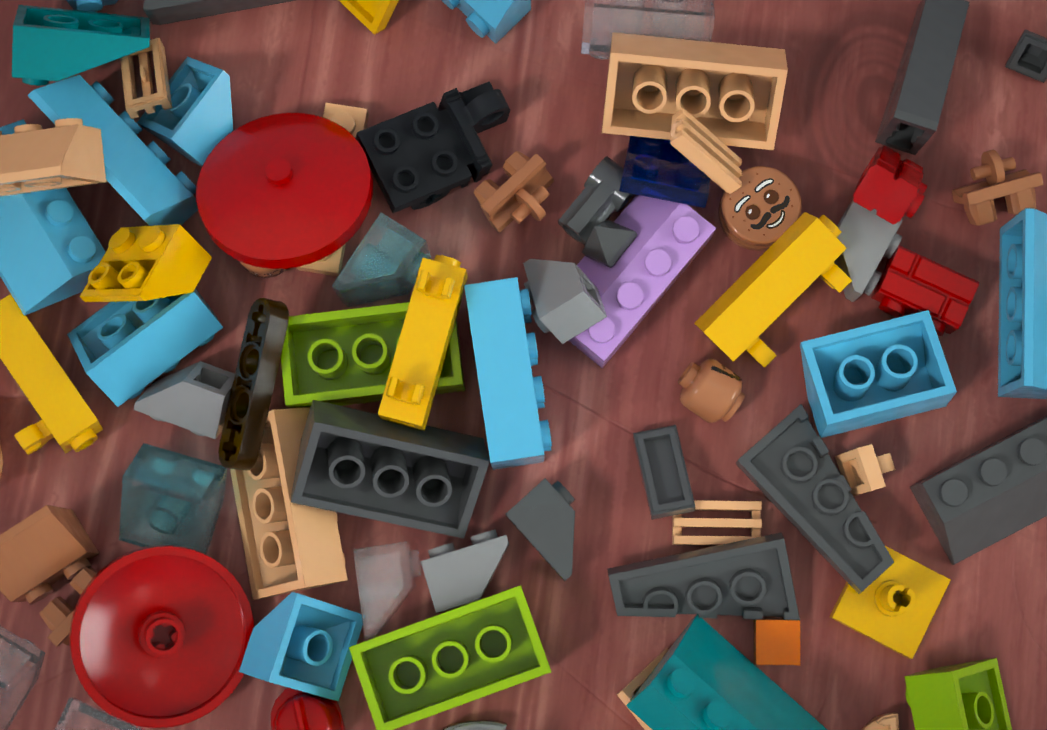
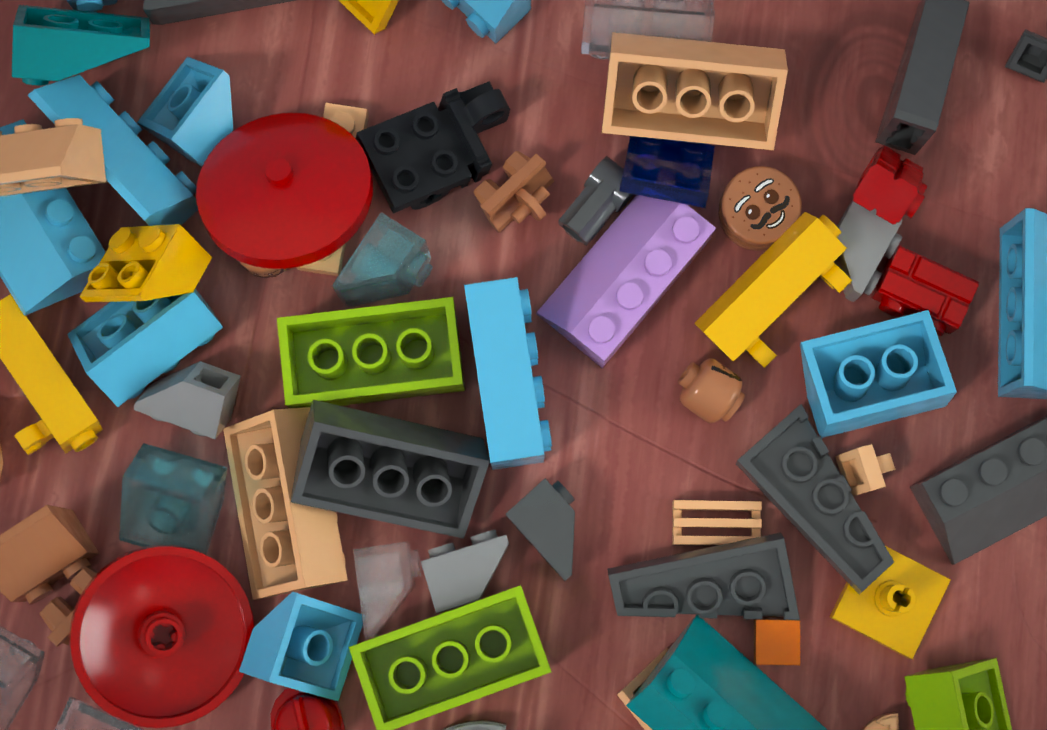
light nougat tile [120,37,172,119] -> none
dark brown beam [218,298,289,471] -> none
yellow brick [378,255,468,431] -> none
light grey slope [523,259,607,344] -> none
dark grey slope [582,220,637,268] -> none
dark grey tile [633,425,695,520] -> none
light nougat tile [670,108,742,194] -> none
nougat hips [952,149,1044,226] -> none

